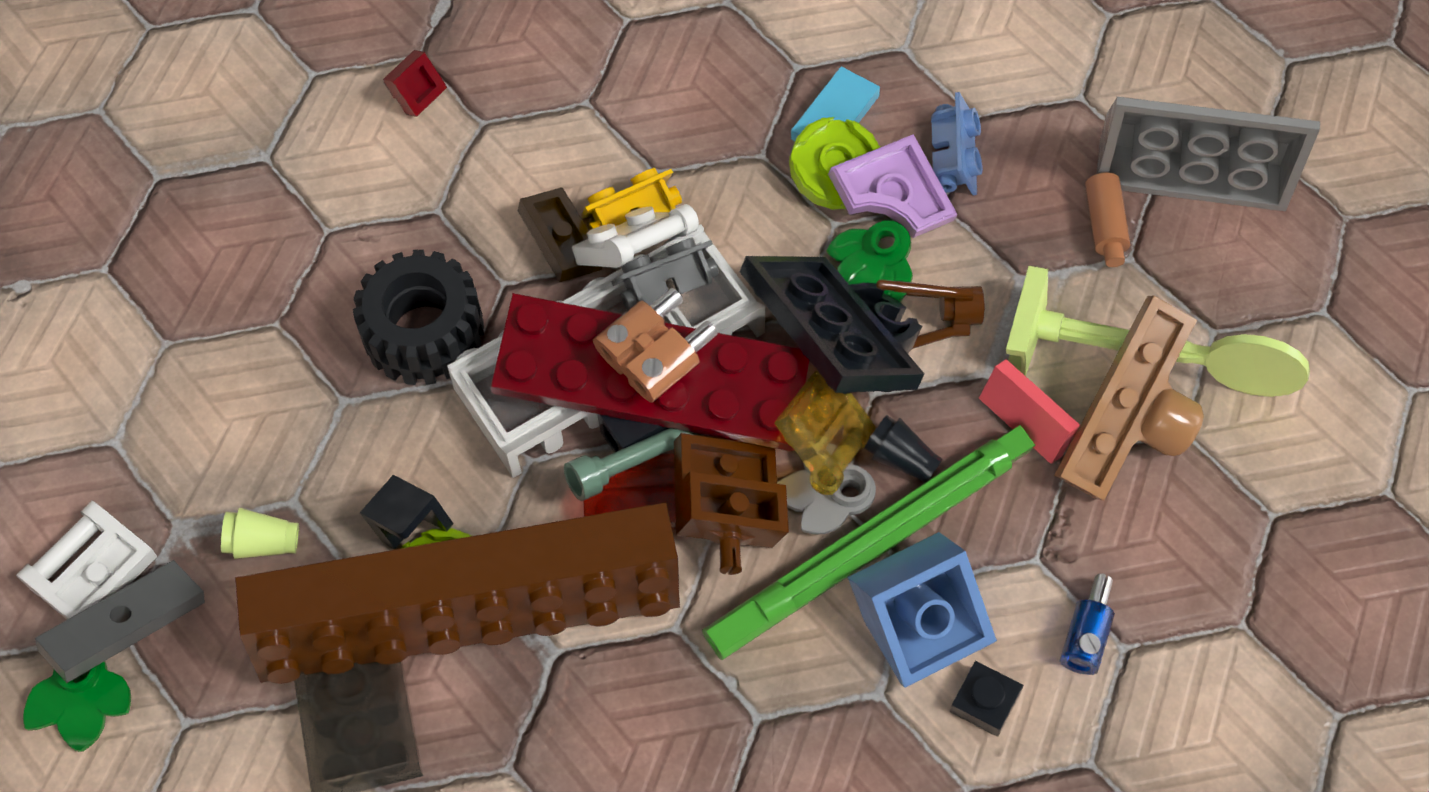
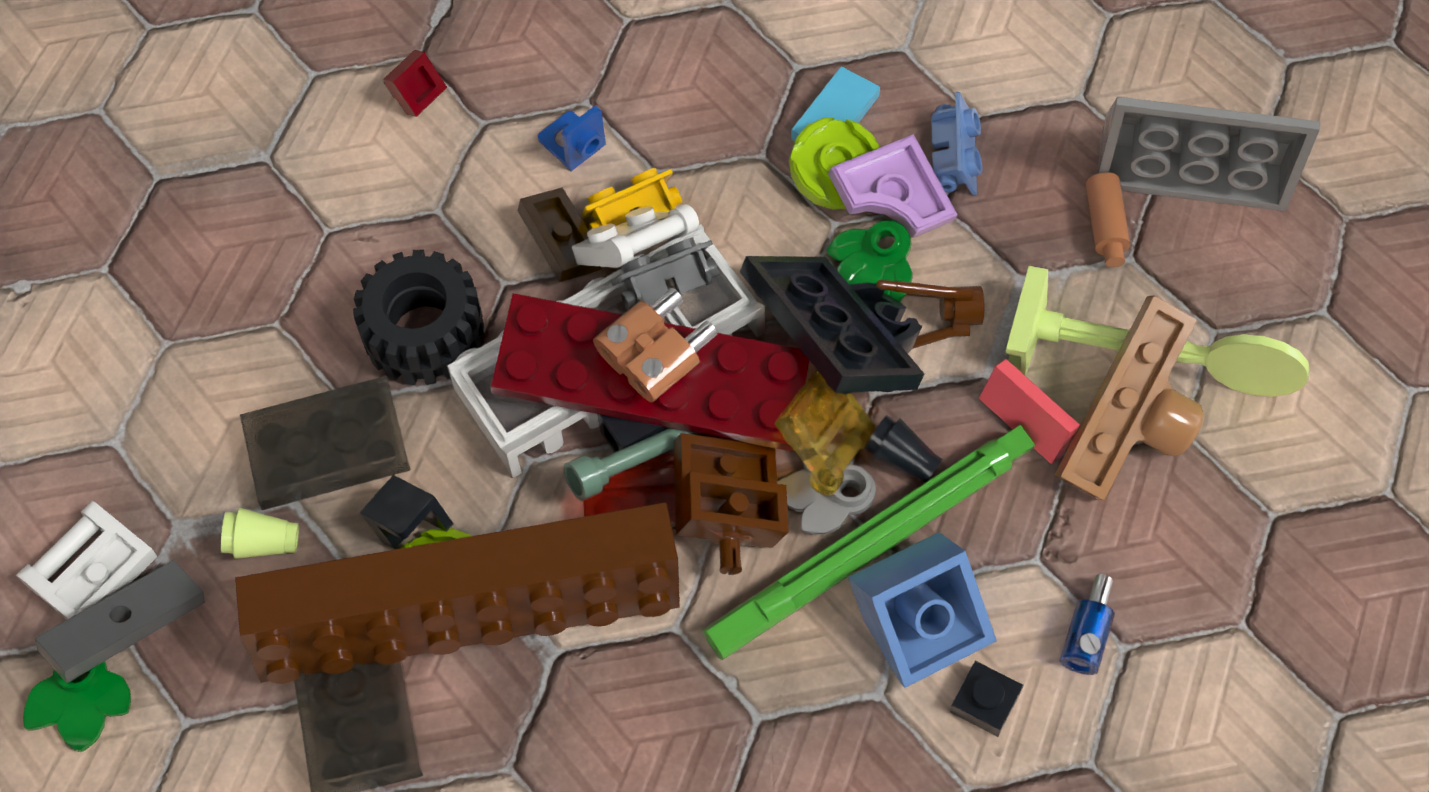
none -> clear smoke plate [240,376,411,510]
none -> blue bracket [538,106,606,171]

